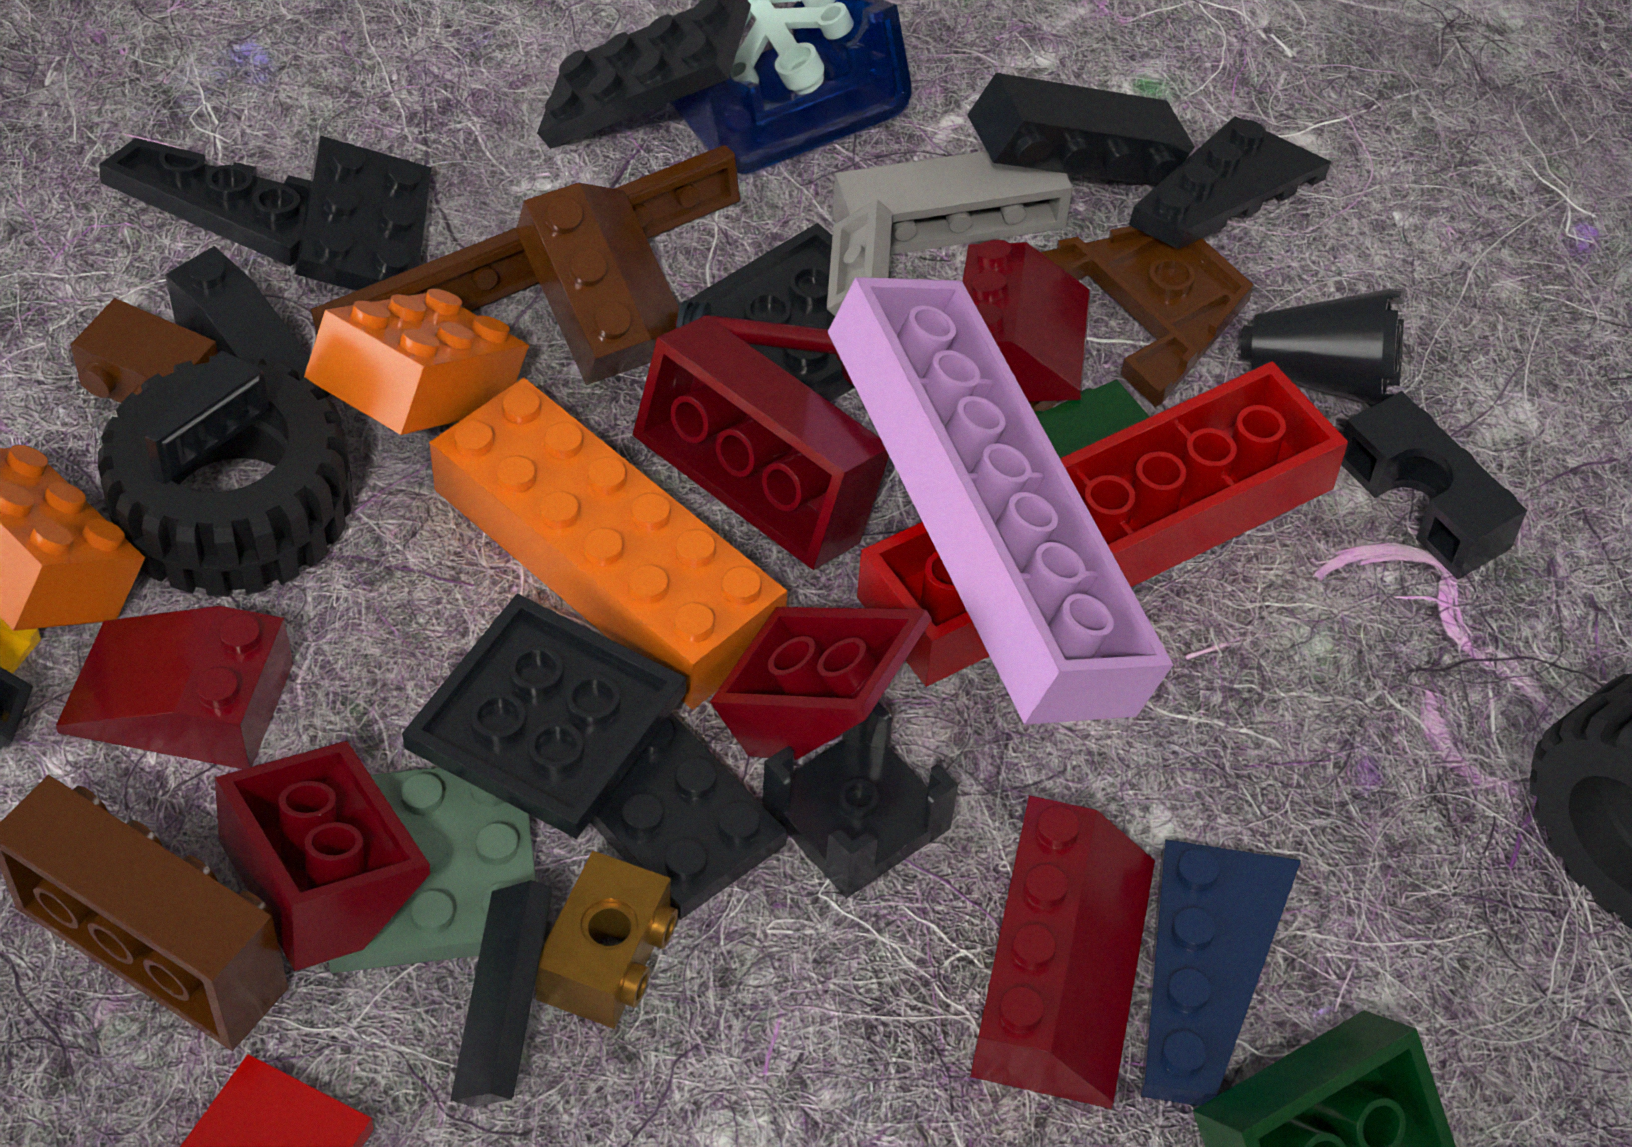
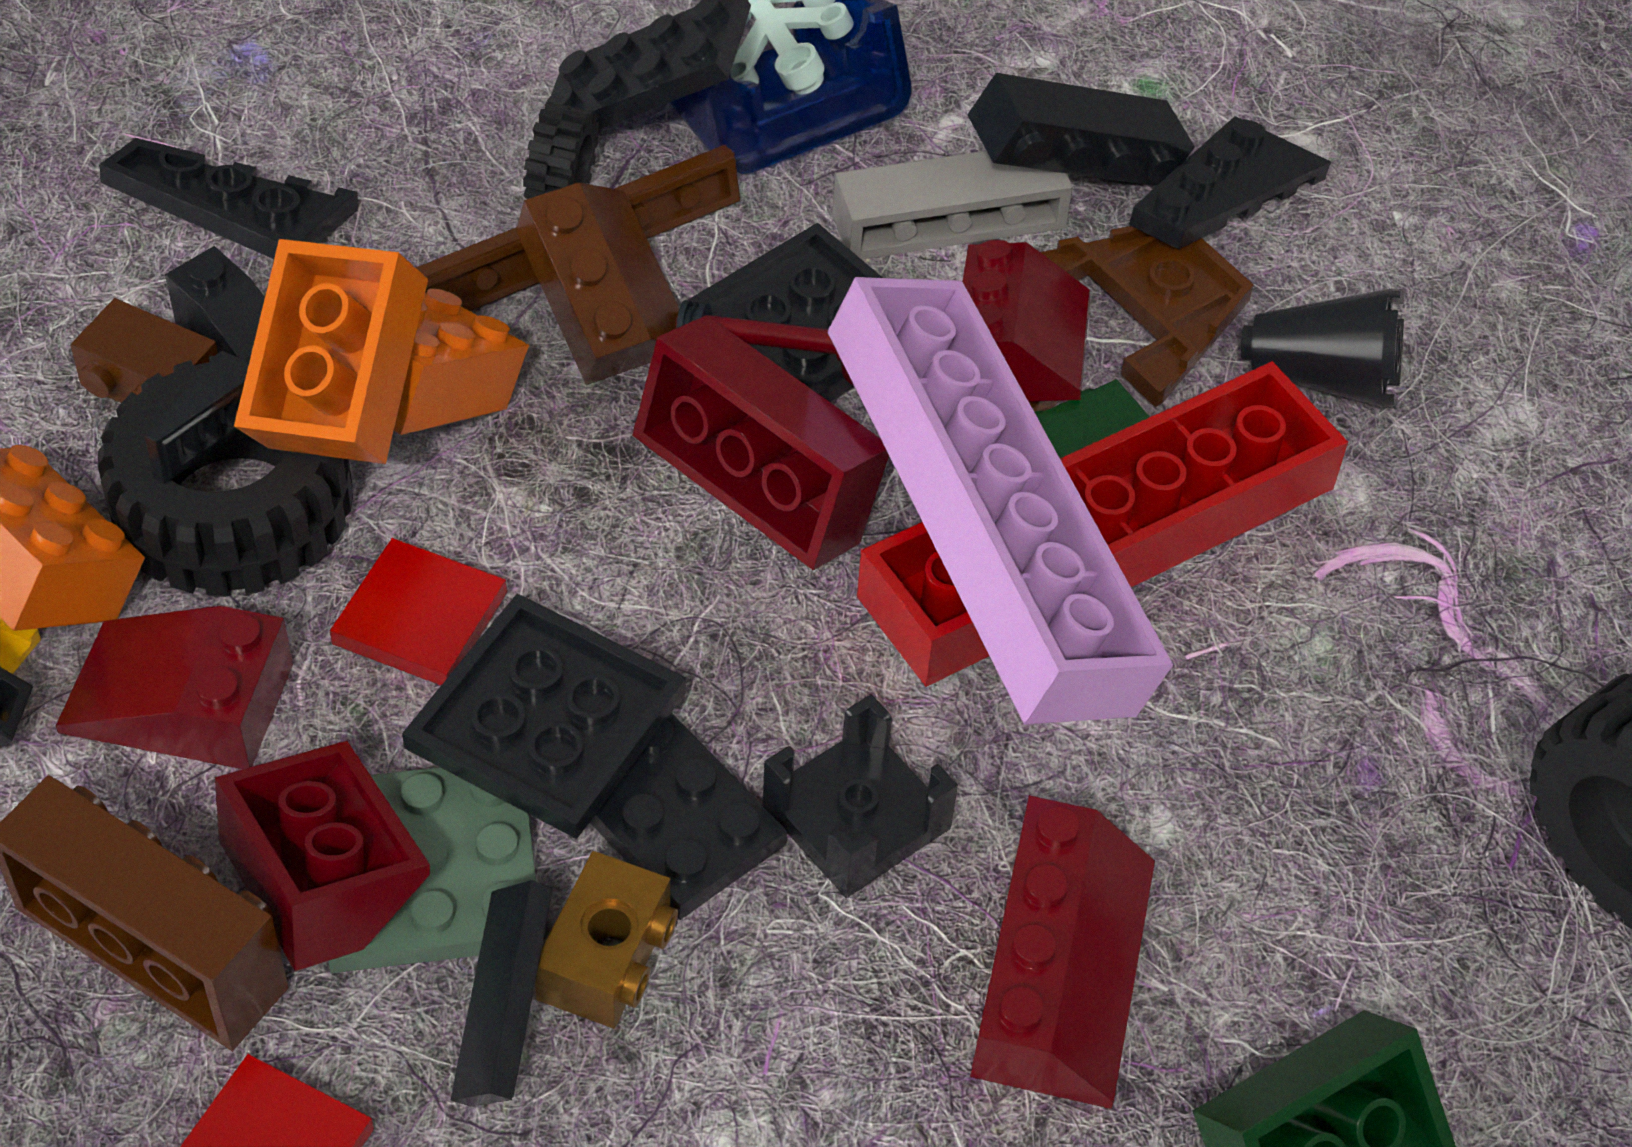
black plate [295,136,432,291] -> none
orange brick [429,377,787,710] -> none
dark red slope [710,607,932,760] -> none
light grey plate [827,199,892,316] -> none
dark blue wing [1141,839,1301,1106] -> none
black arch [1341,391,1527,580] -> none
none -> orange brick [234,239,428,464]
none -> red tile [330,538,507,685]
none -> black tyre [523,102,599,199]

